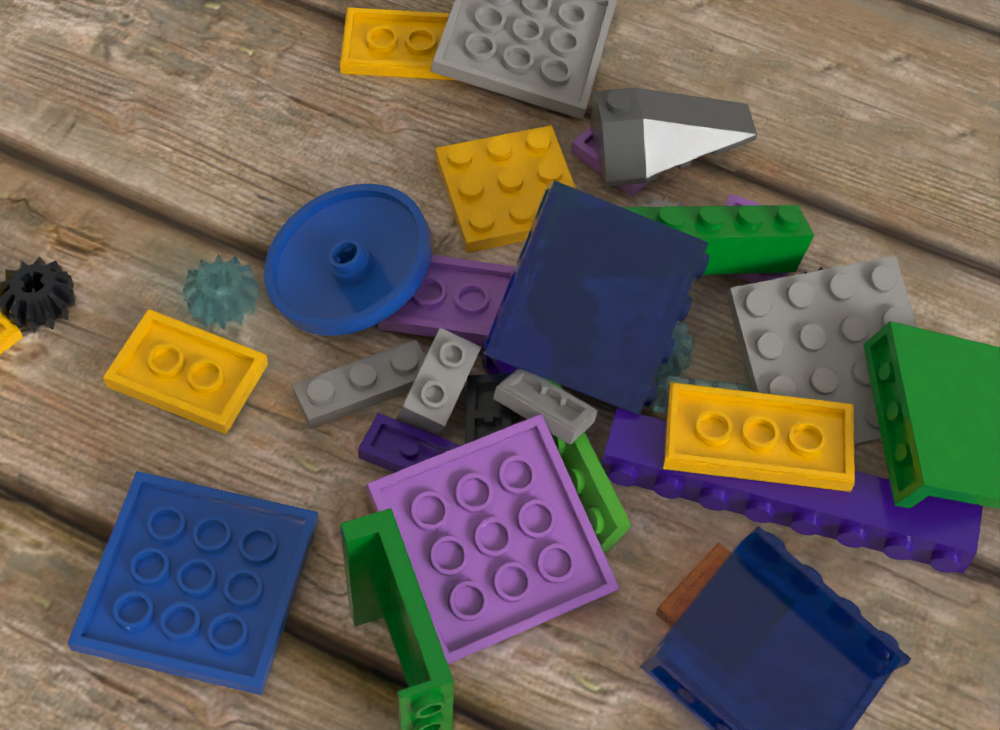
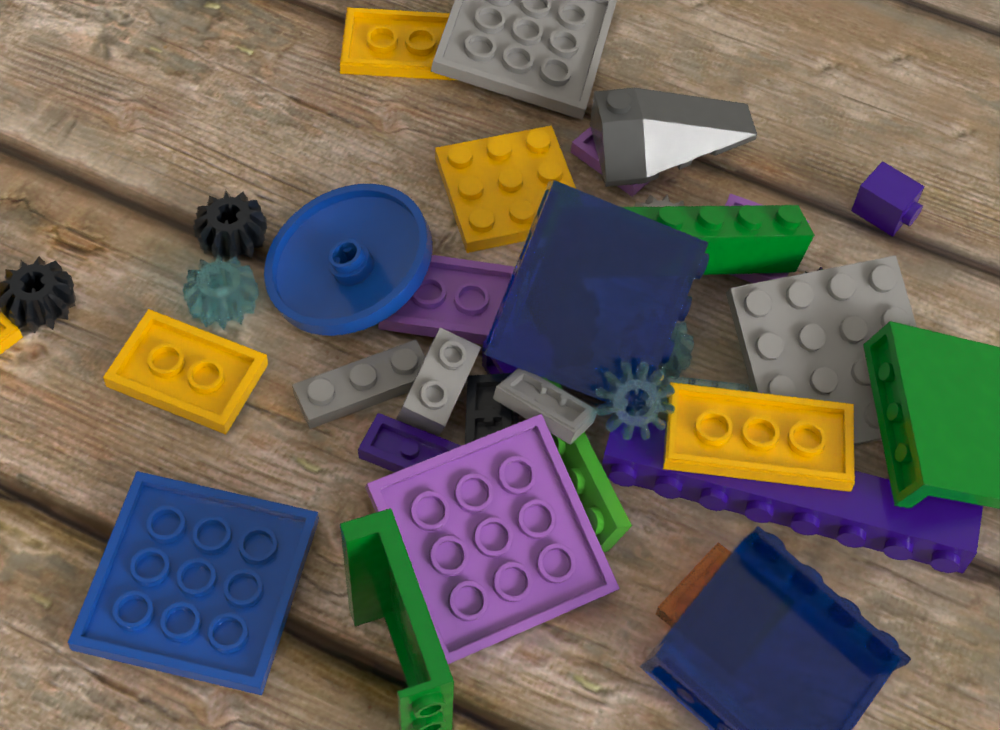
none -> black gear [193,191,267,264]
none -> clear light blue gear [595,360,675,440]
none -> dark purple brick [851,161,925,237]

